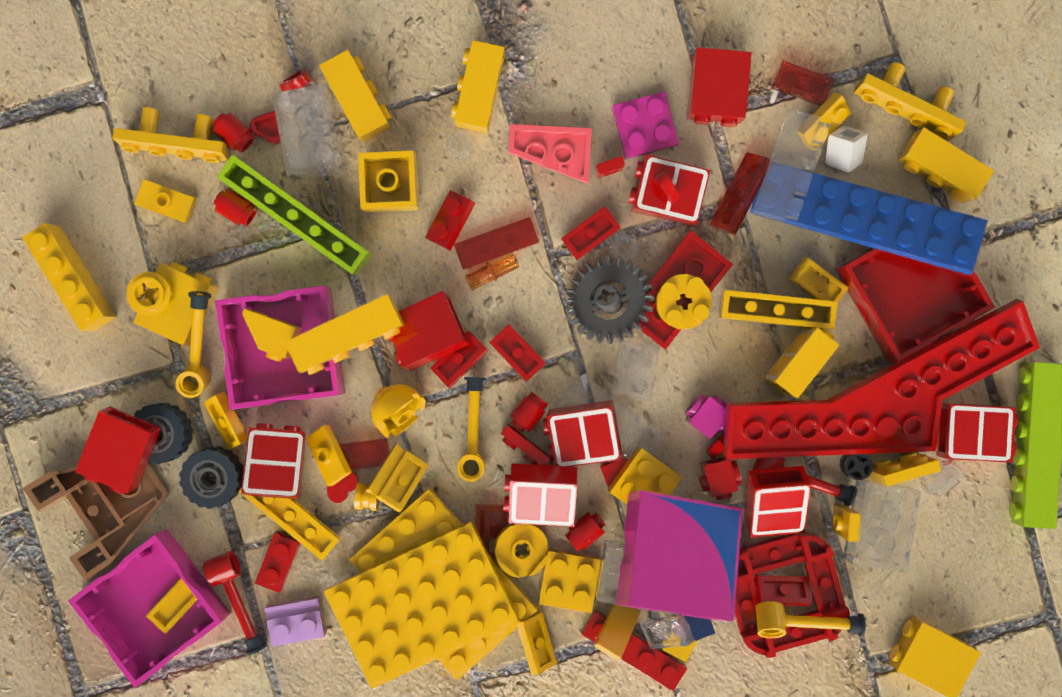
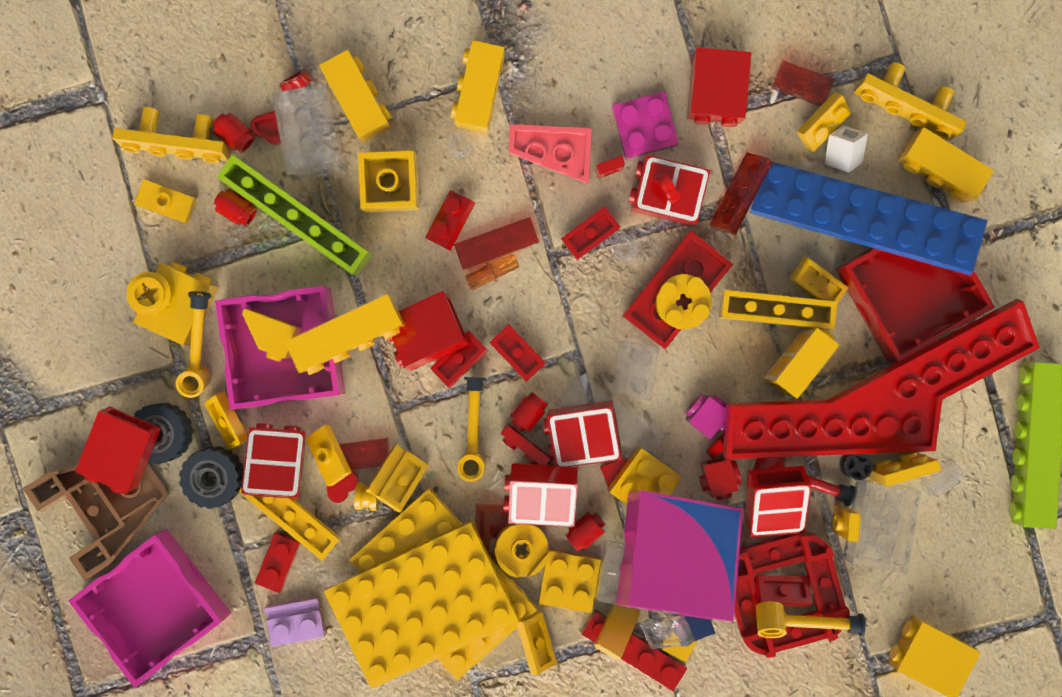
yellow brick [22,223,117,331] -> none
yellow tile [146,578,198,634] -> none
red piece [203,551,267,655] -> none
yellow cylinder [370,384,426,438] -> none
dark grey gear [565,256,655,345] -> none
clear windscreen [753,109,830,222] -> none
red brick [936,403,1018,463] -> none

